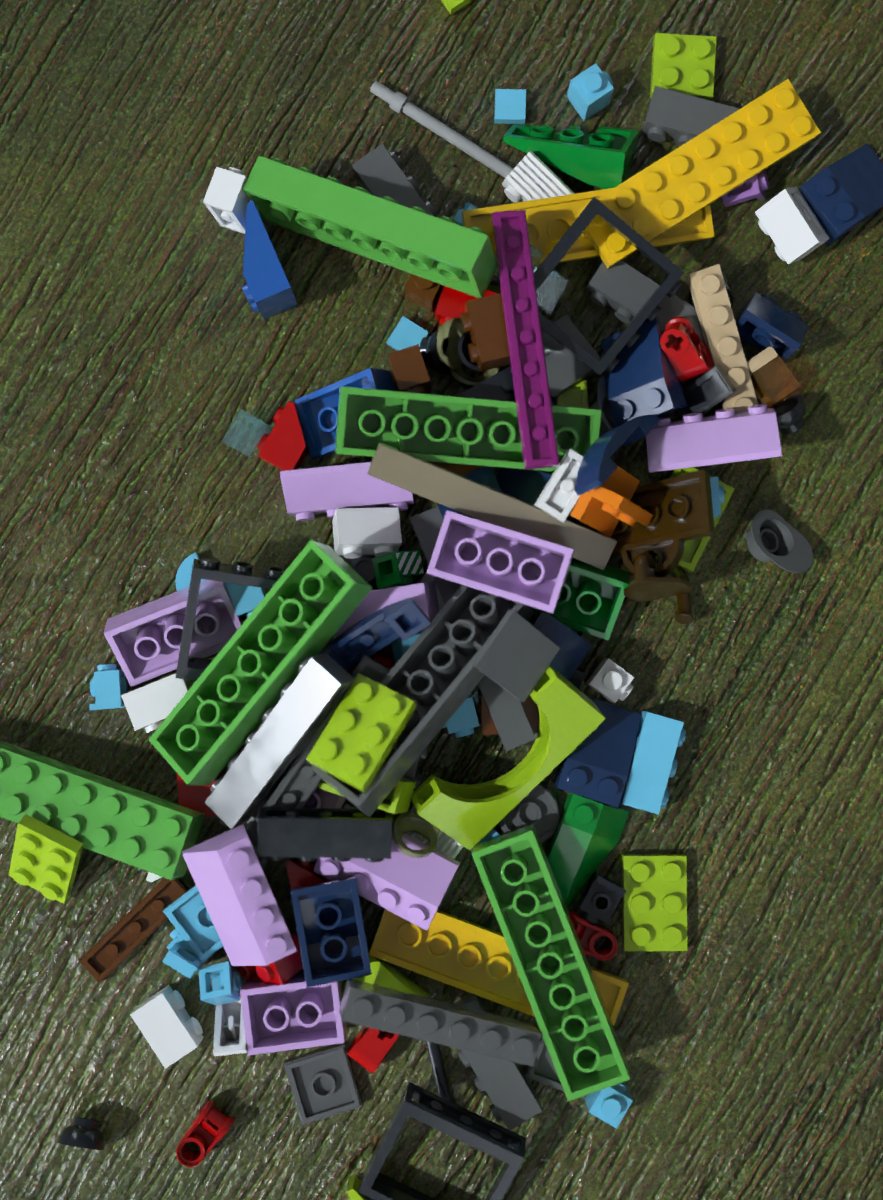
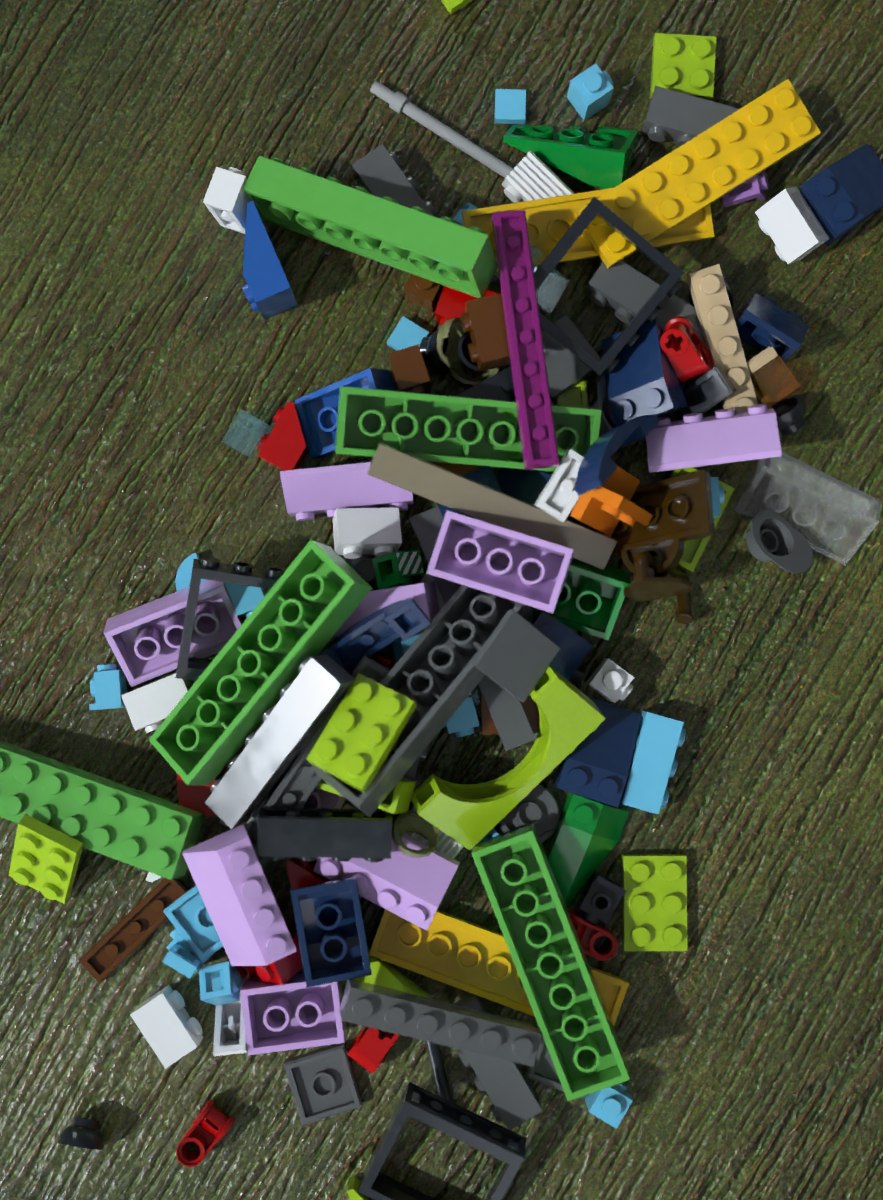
none -> clear slope [734,452,882,565]

